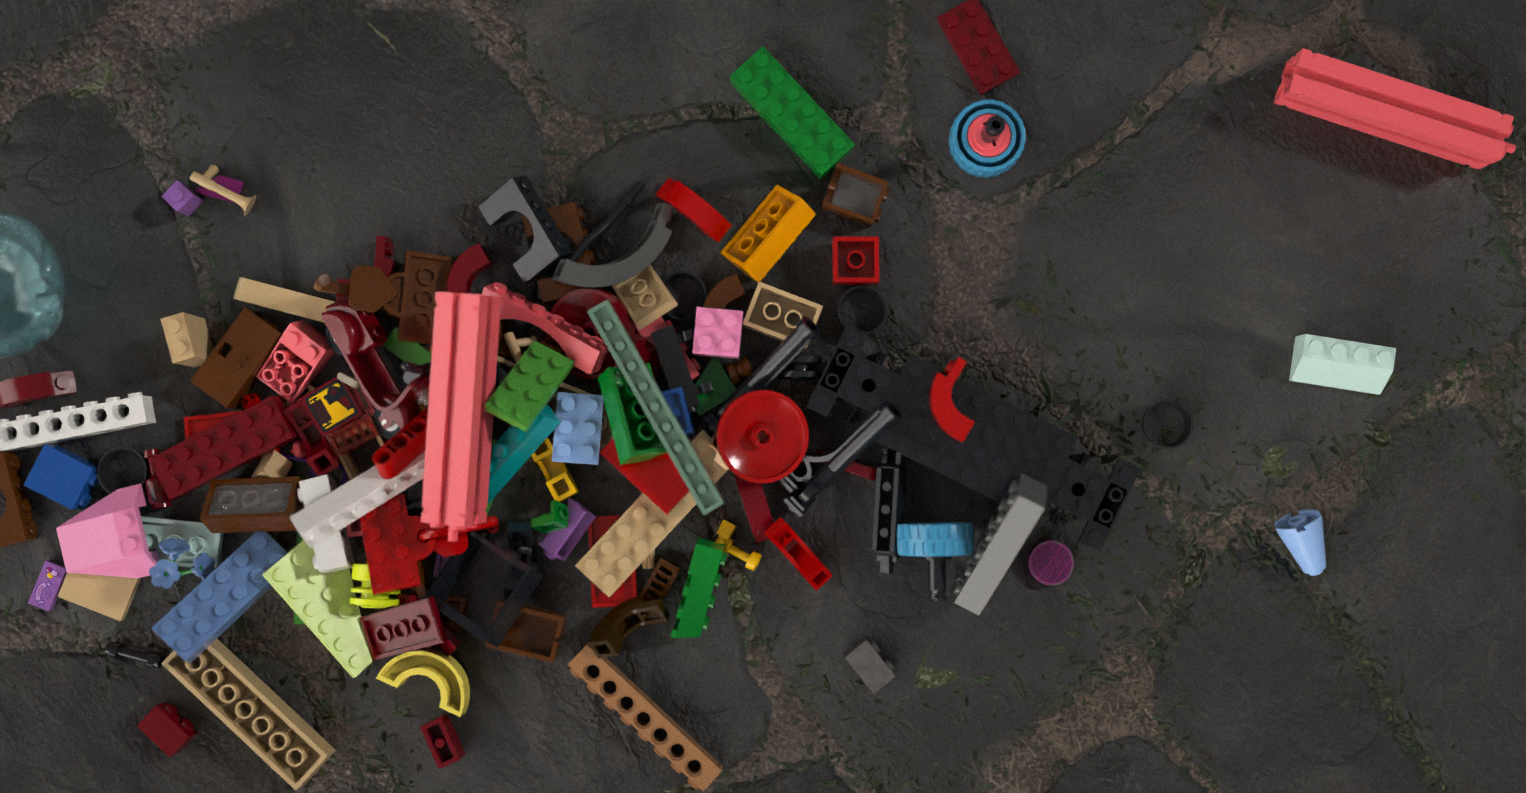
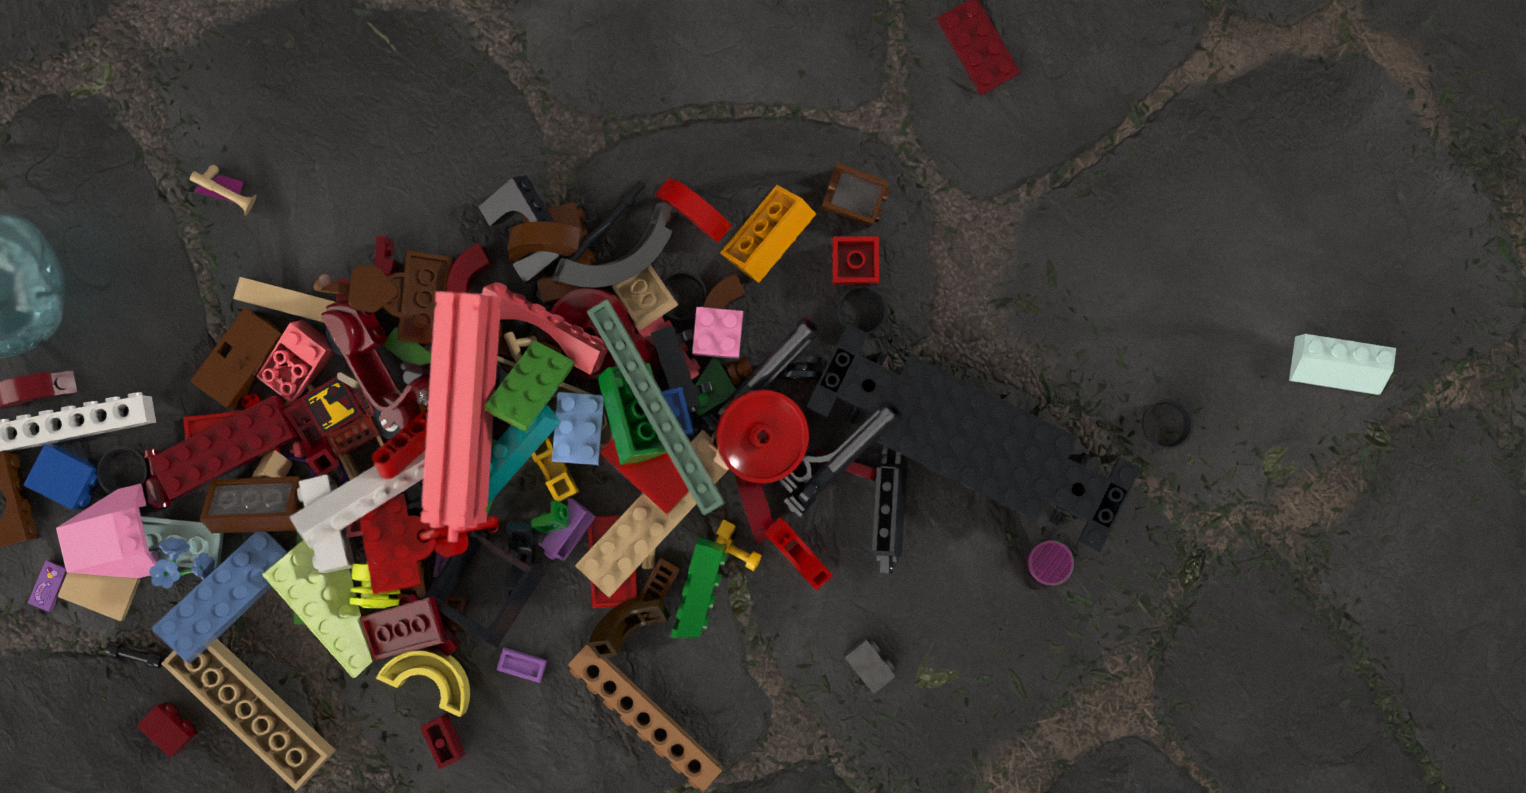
medium lavender brick [161,180,204,217] -> none
tan brick [161,312,213,367] -> none
reddish brown piece [486,599,568,663] -> none
green brick [730,46,855,180] -> none
tan brick [743,282,823,351] -> none
dark azure wheel [897,522,975,601] -> none
red arch [929,357,975,443] -> none
dark azure wheel [948,99,1026,178] -> none
brick [953,474,1048,615] -> none
coral brick [1273,48,1516,170] -> none
light blue cone [1274,509,1326,576] -> none
none -> medium lavender tile [496,647,548,683]
none -> reddish brown arch [507,221,581,262]

